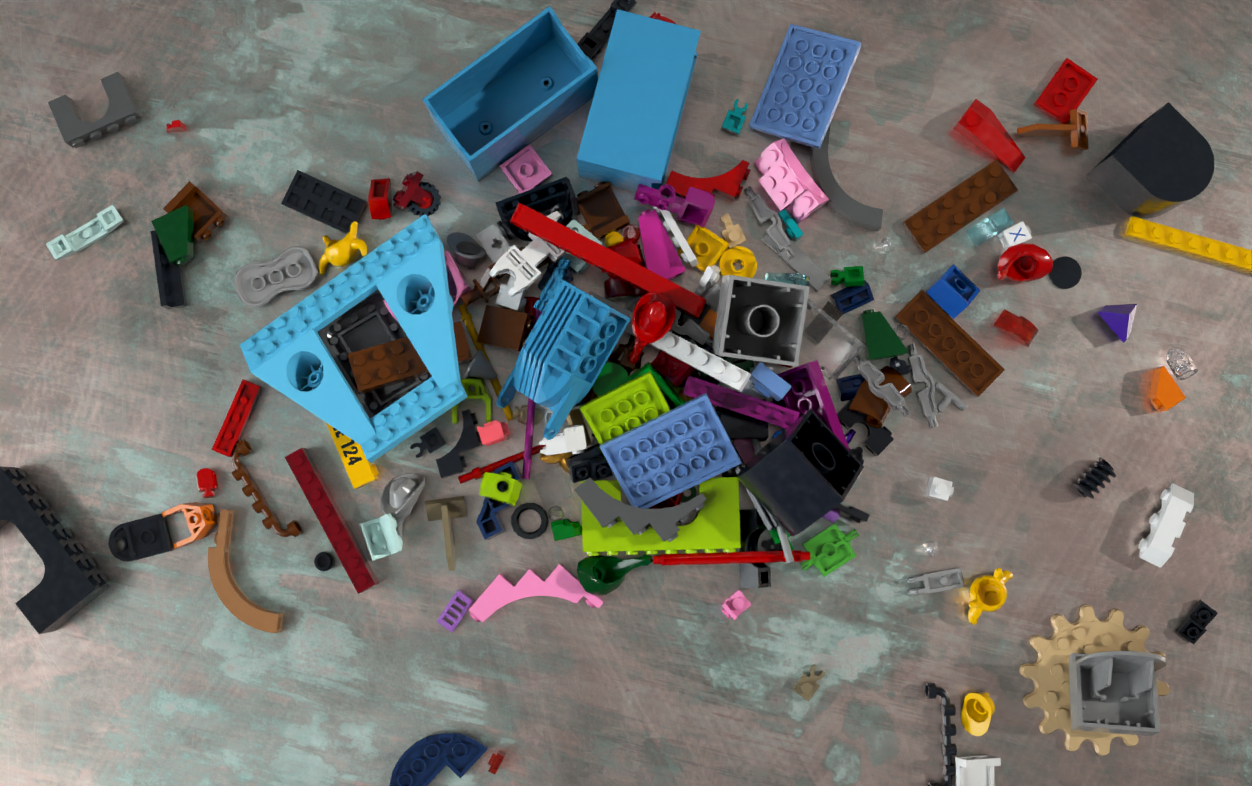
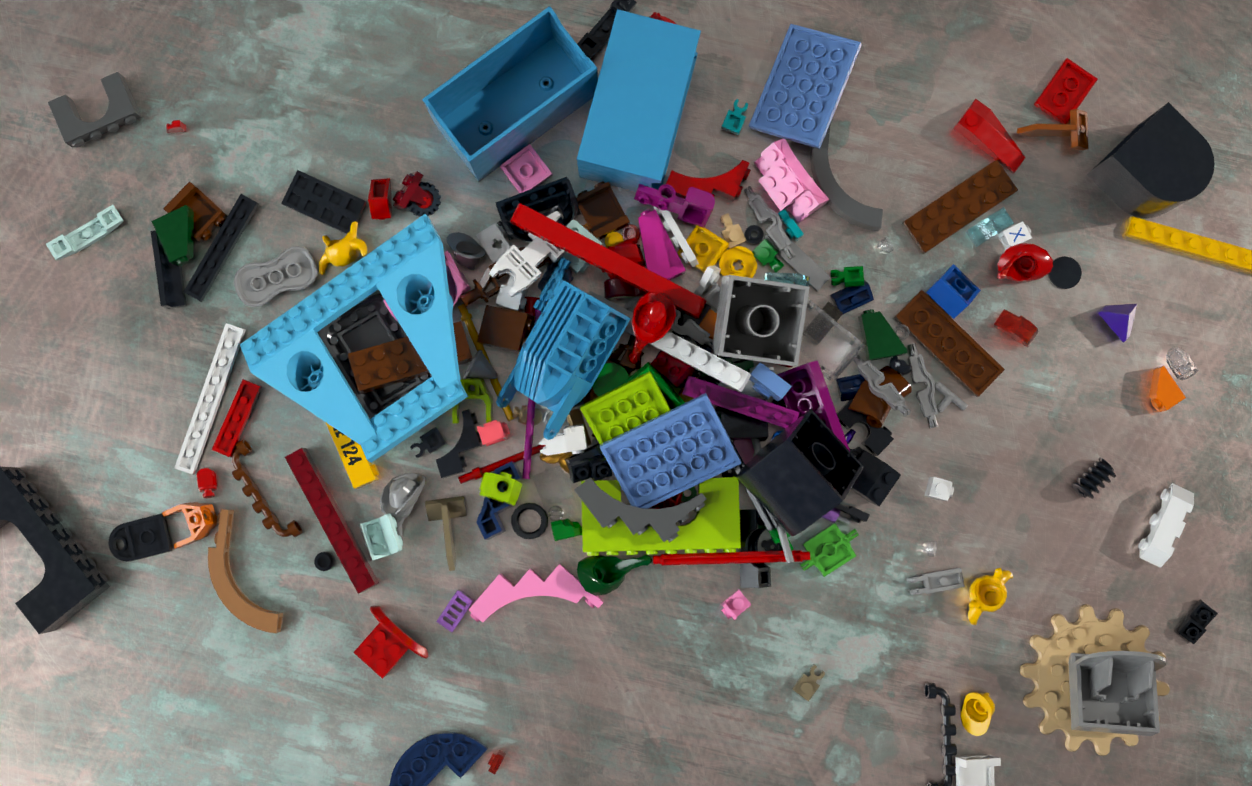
none -> white plate [174,323,246,475]
none -> black plate [183,194,259,302]
none -> red piece [353,606,428,679]
none -> black plate [745,225,764,244]
none -> green plate [752,239,784,273]
none -> black slope [851,450,901,507]

